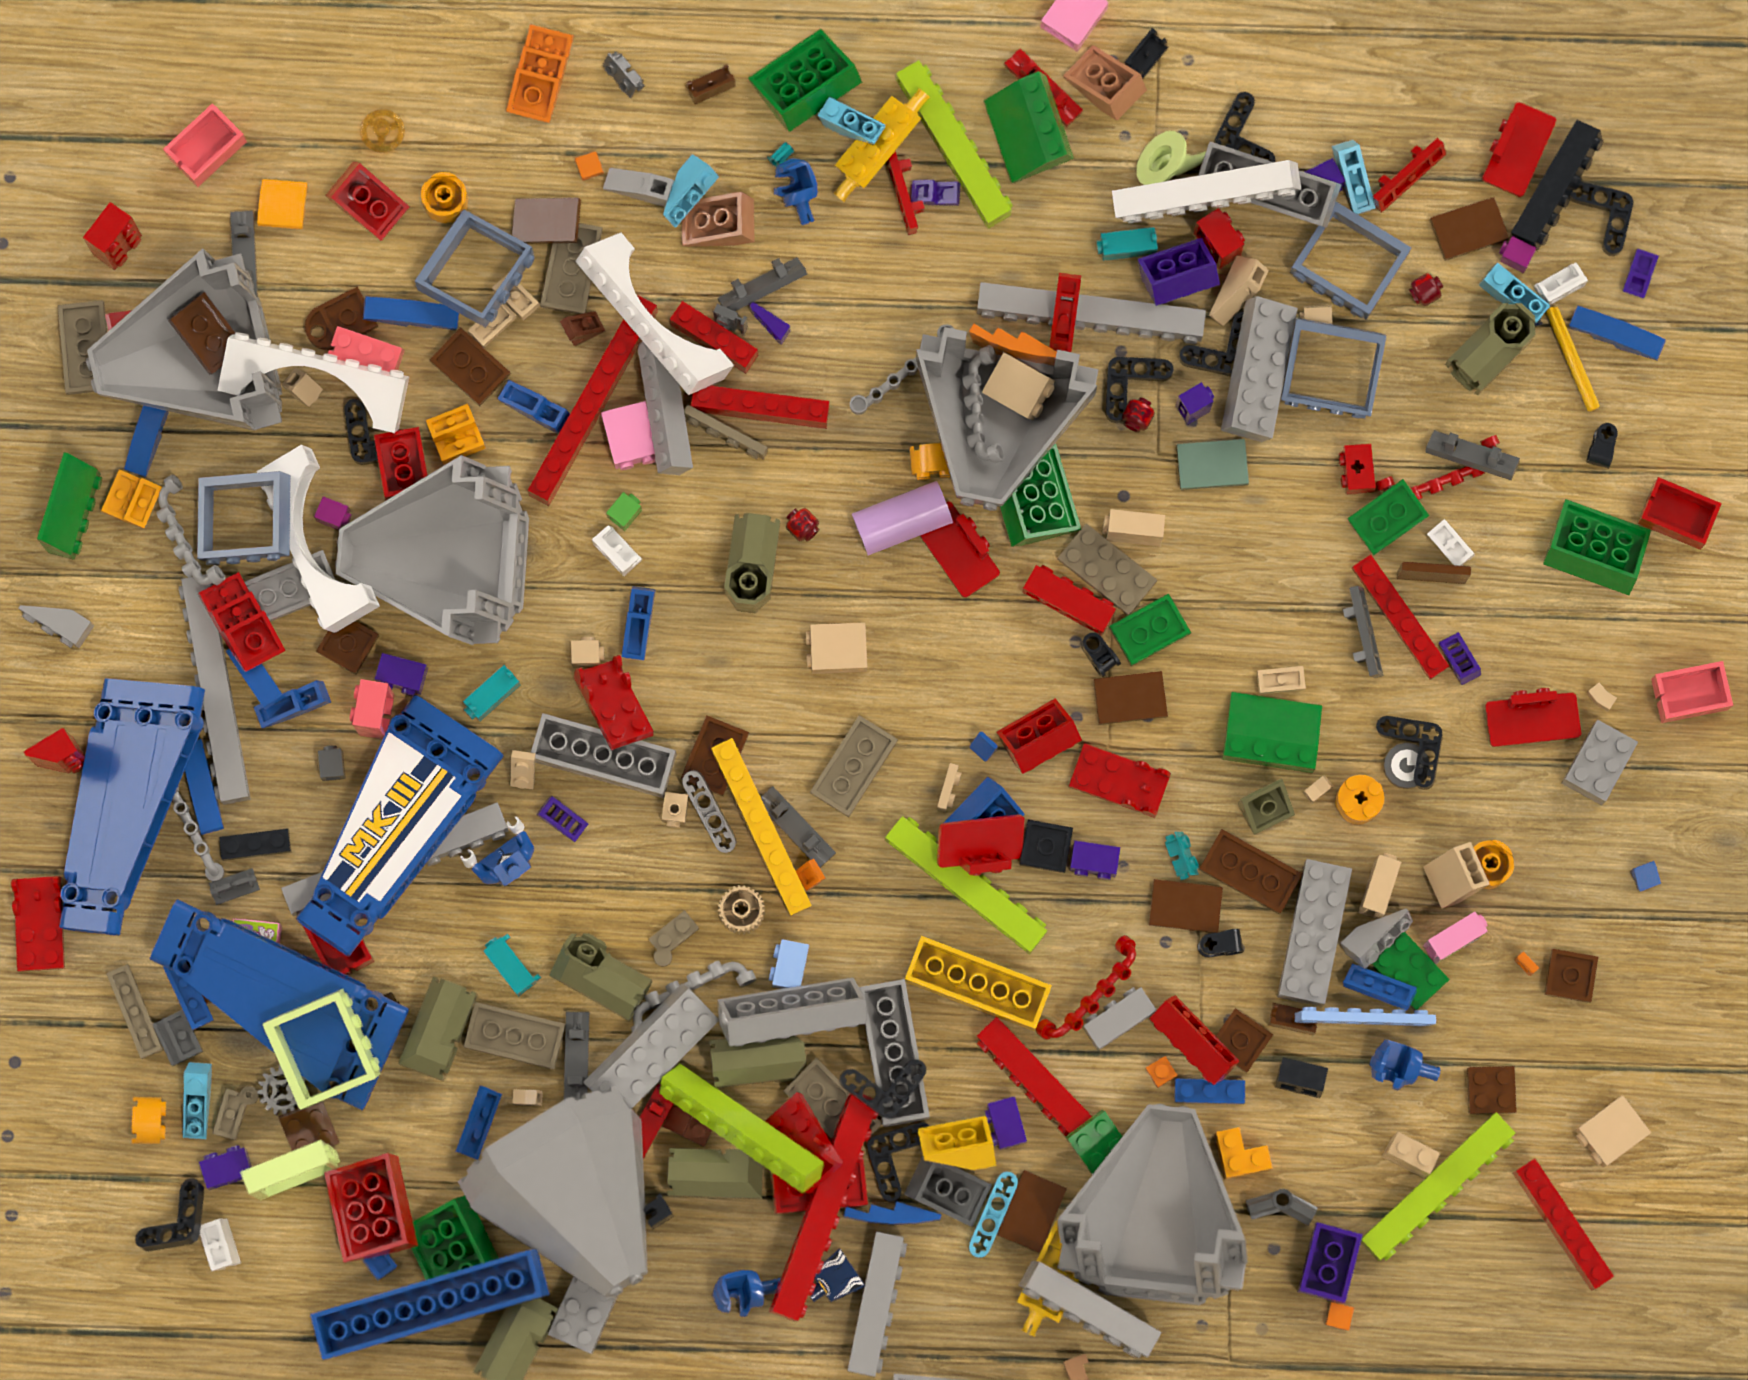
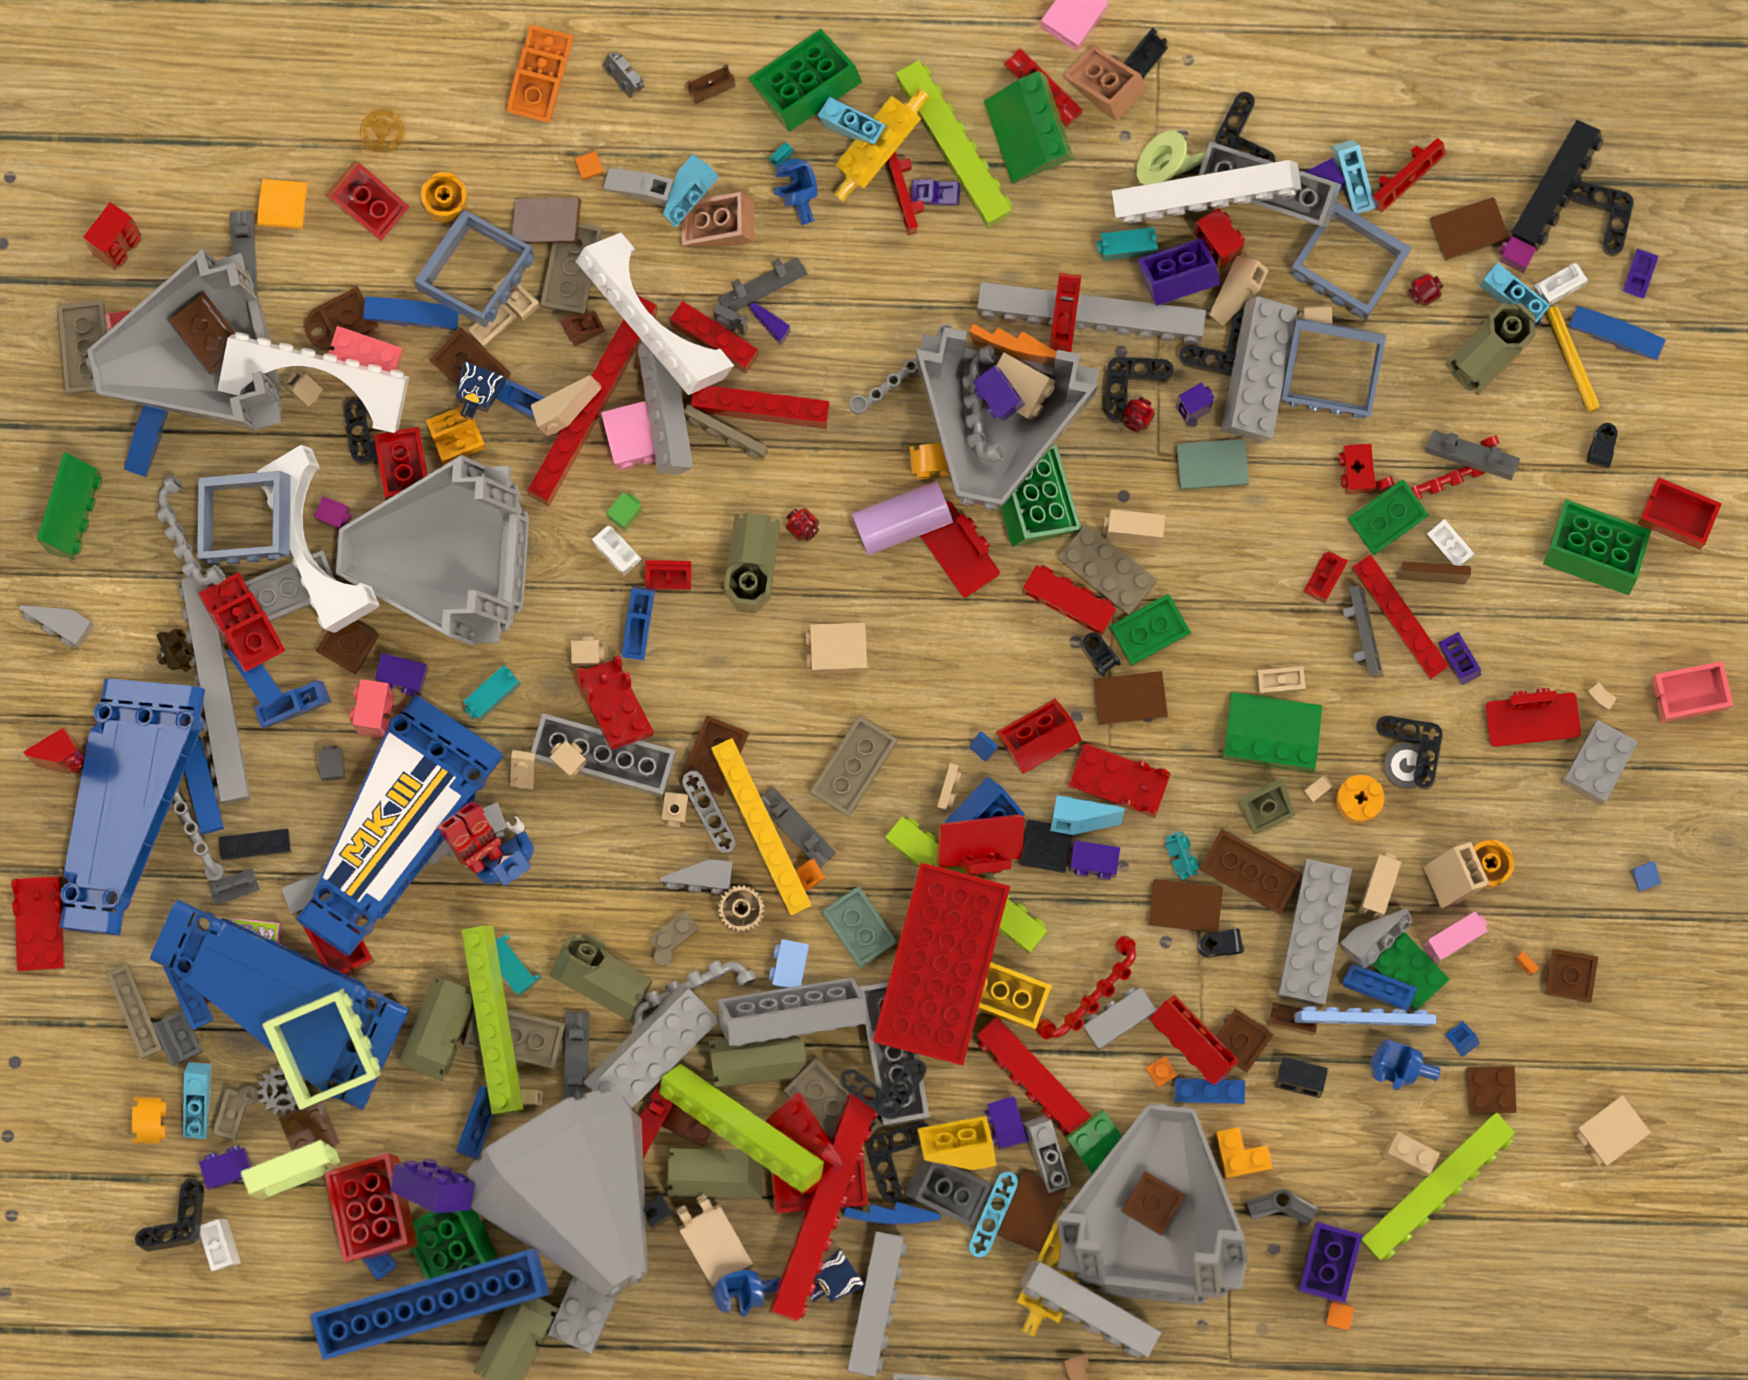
light orange slope [100,469,162,529] -> none
coral piece [163,103,247,188] -> none
dark purple slope [536,796,588,842] -> none
red bracket [1482,102,1557,197] -> none
red brick [1513,1158,1615,1291] -> none
none -> dark brown hips [156,629,194,672]
none -> dark purple brick [390,1159,475,1213]
none -> red hips [437,801,502,874]
none -> dark blue torso [456,361,506,420]
none -> lime brick [462,926,524,1115]
none -> tan slope [531,375,601,436]
none -> tan brick [550,741,587,780]
none -> red hinge [645,560,692,590]
none -> light grey slope [660,859,733,895]
none -> tan tile [676,1193,753,1287]
none -> sand green tile [821,886,898,969]
none -> red plate [873,862,1011,1066]
none -> dark purple brick [973,366,1026,421]
none -> light grey slope [1022,1116,1071,1193]
none -> medium azure slope [1050,795,1125,835]
none -> reddish brown plate [1121,1171,1185,1236]
none -> red hinge [1303,551,1348,604]
none -> blue slope [1445,1021,1480,1057]

